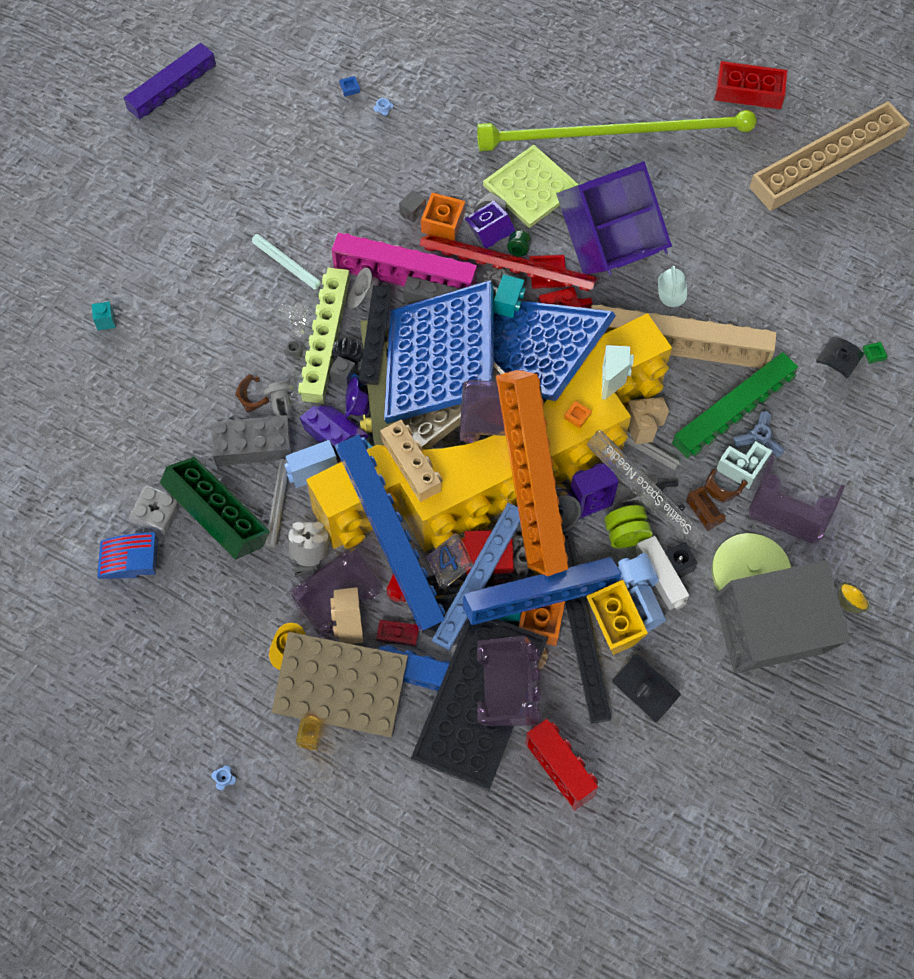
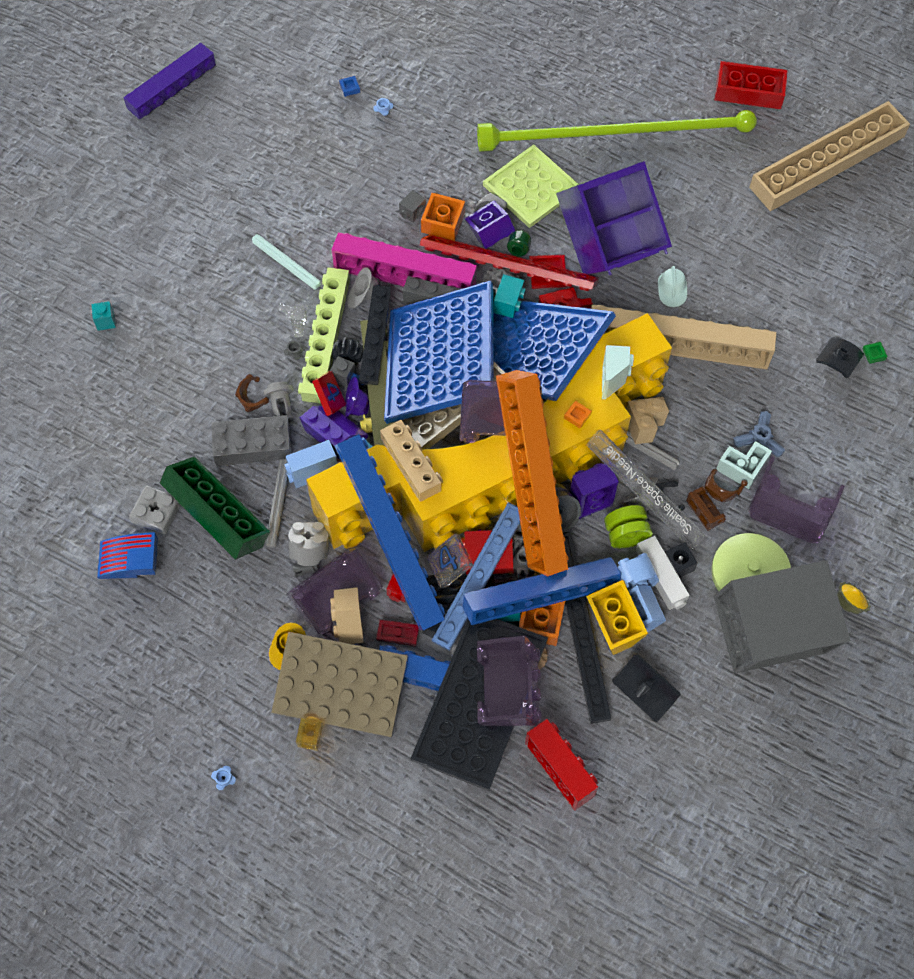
green brick [672,352,798,459] -> none
none -> red tile [312,371,346,416]

